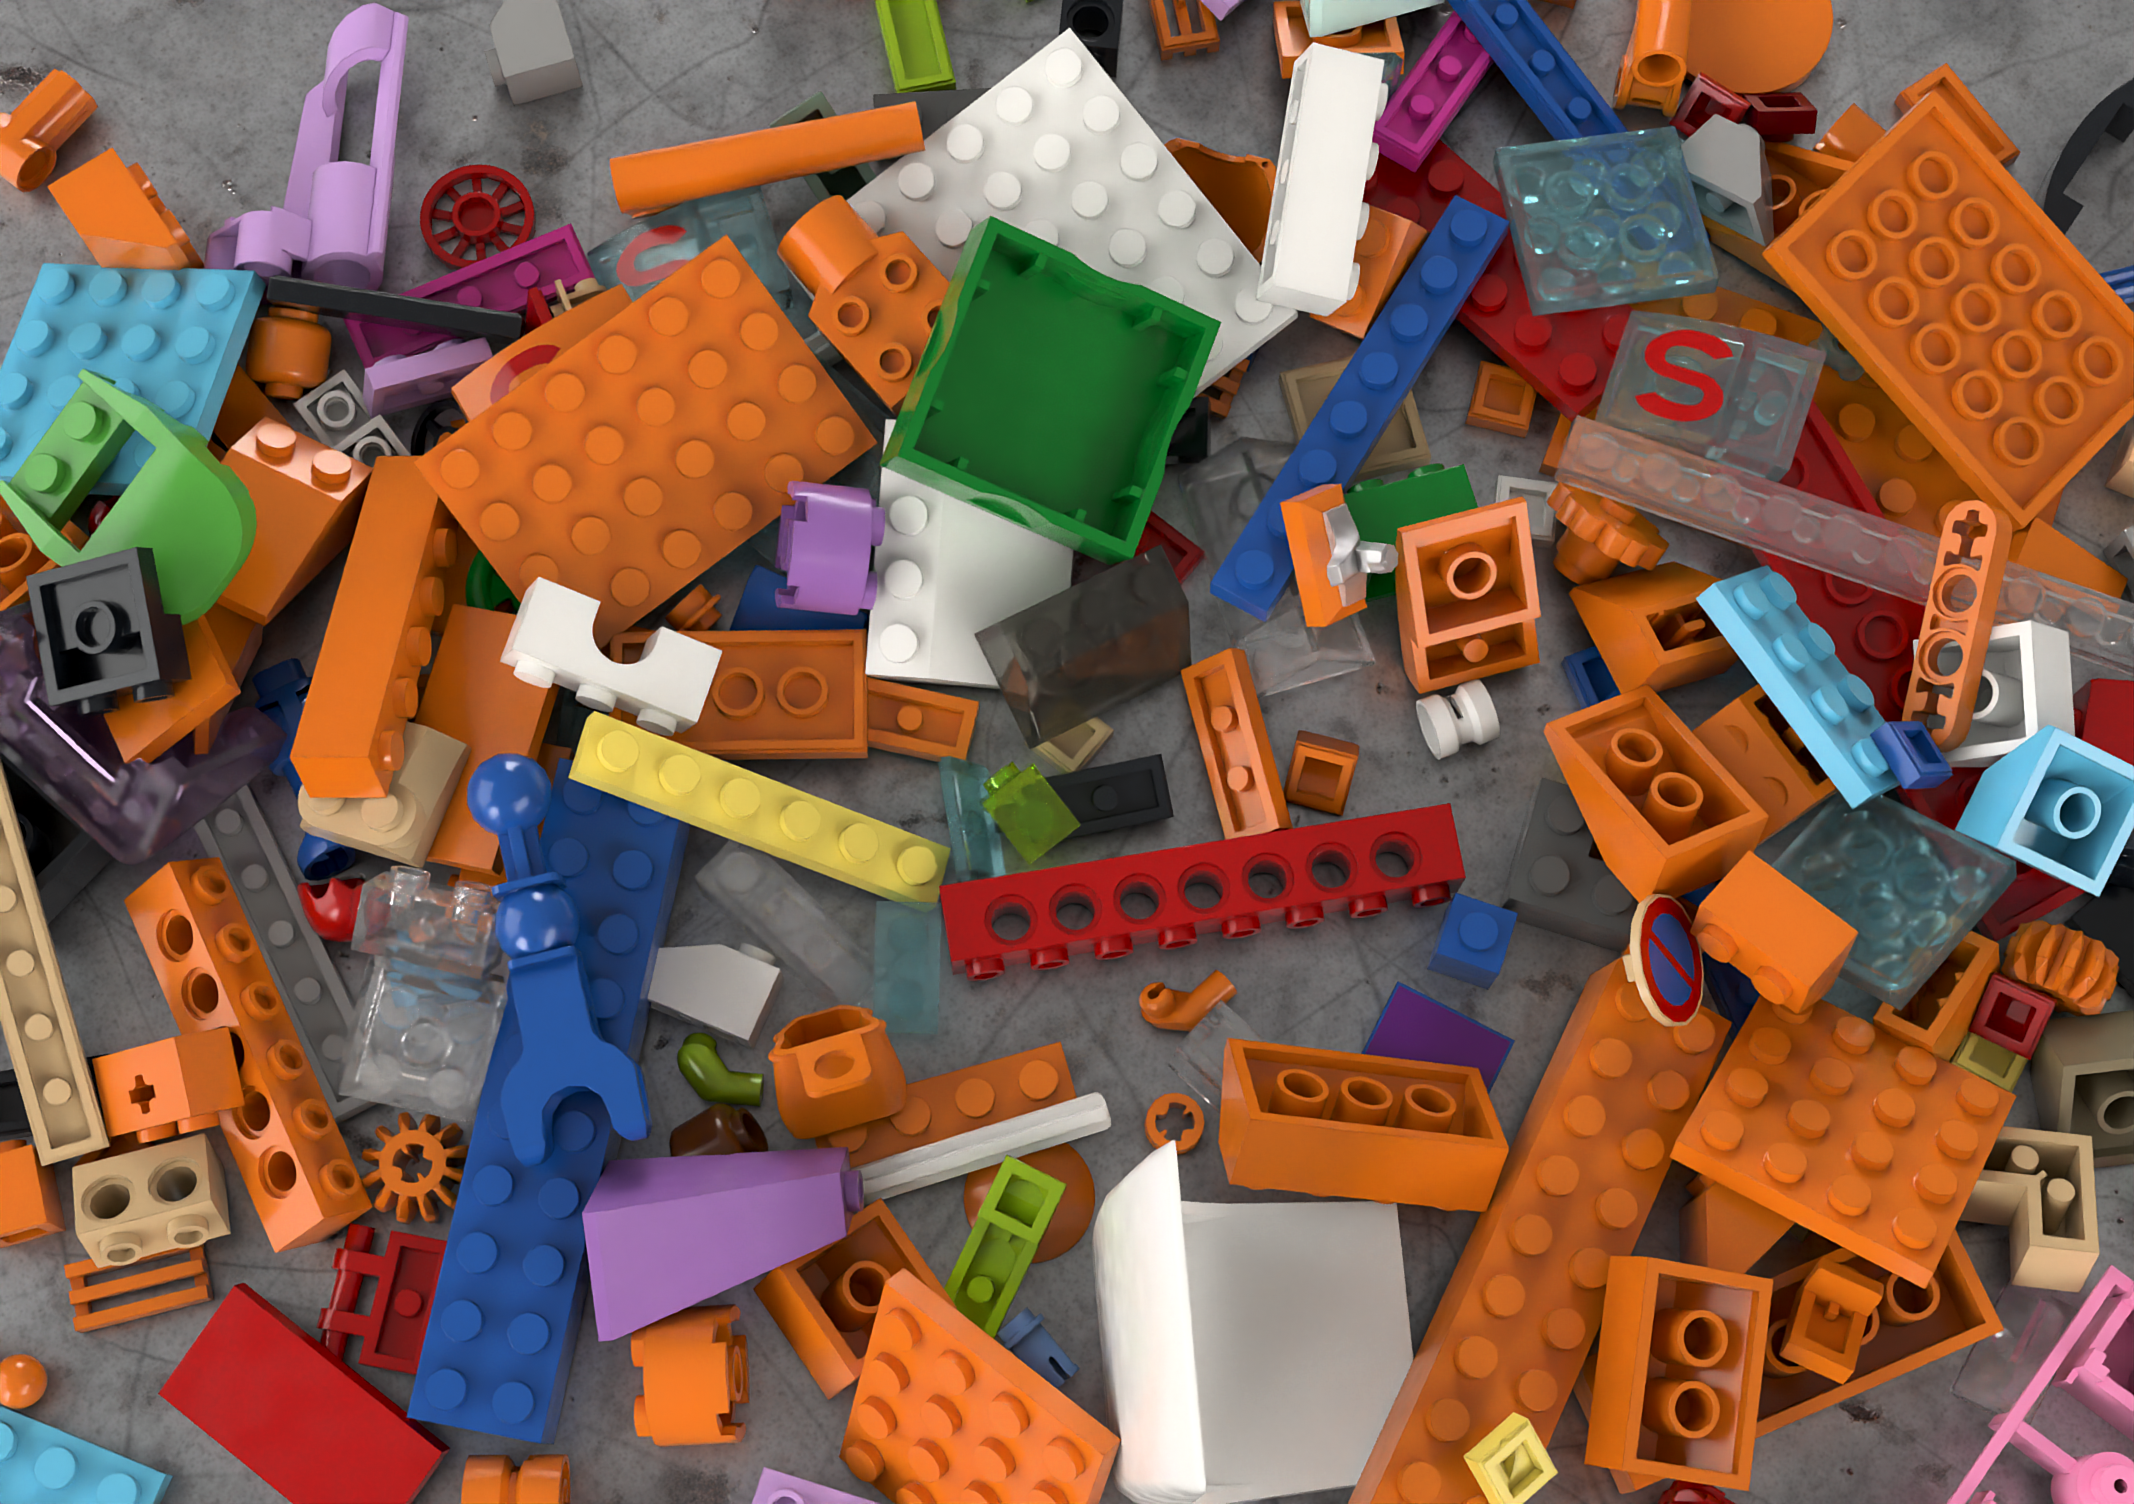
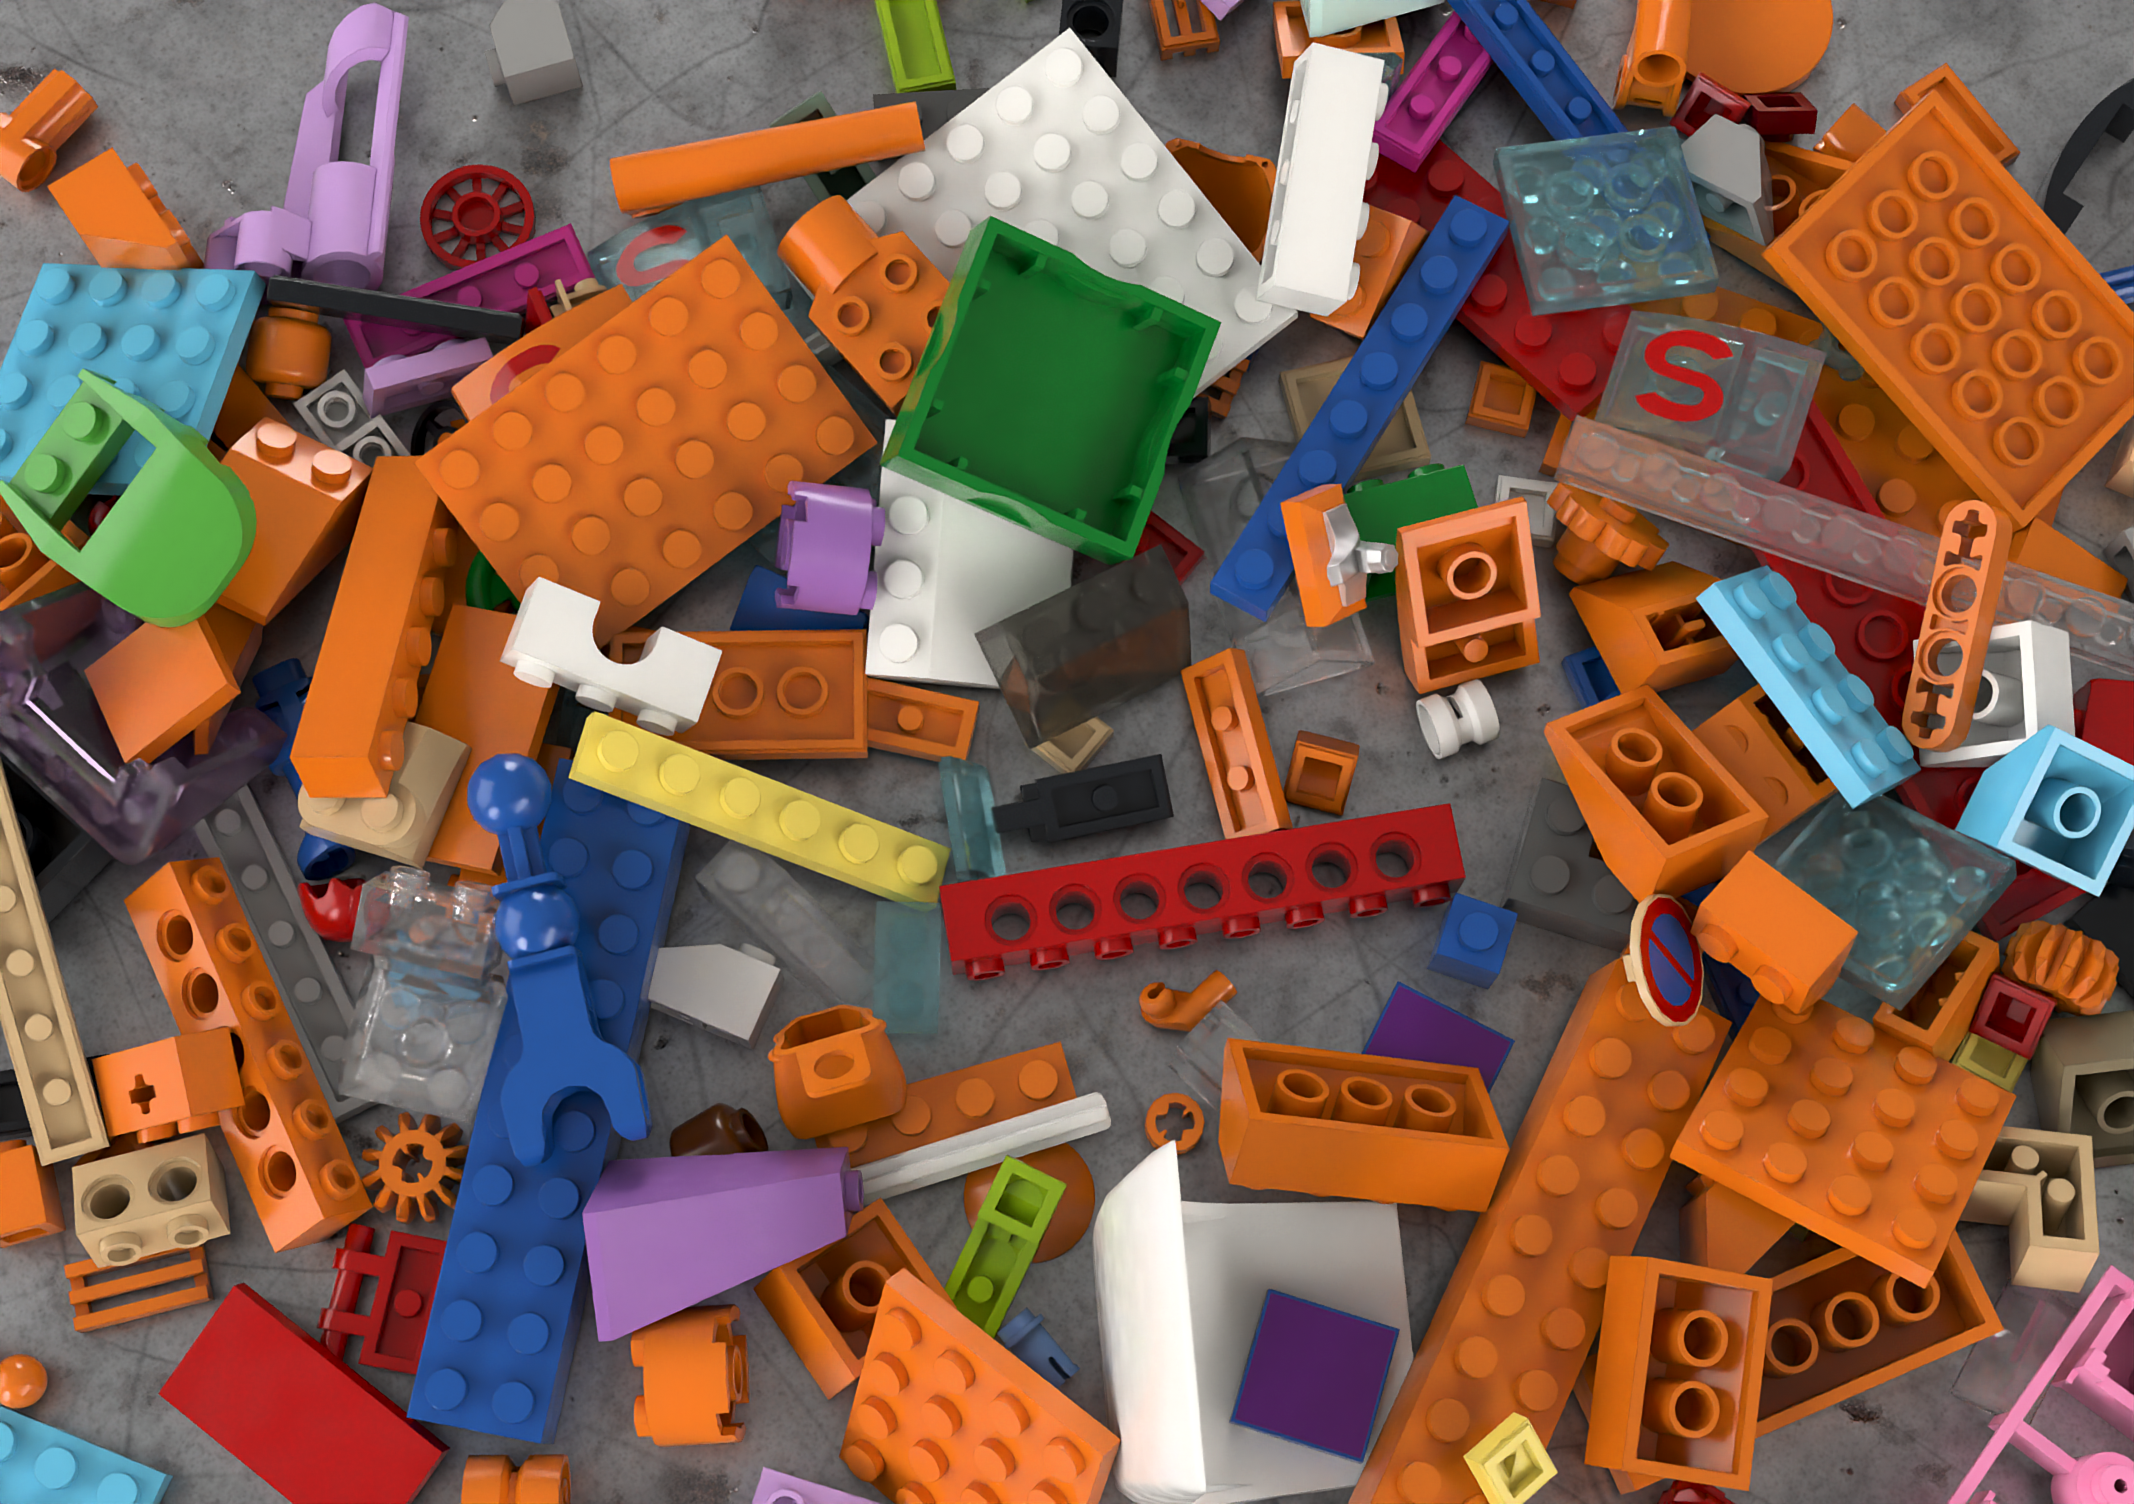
black plate [26,547,192,717] -> none
orange plate [665,584,723,632] -> none
lime arm [677,1032,764,1107] -> none
clear neon green bracket [978,761,1081,865] -> none
orange bracket [1779,1258,1885,1385] -> none
blue tile [1870,721,1953,789] -> none
none -> dark purple tile [1229,1289,1400,1464]

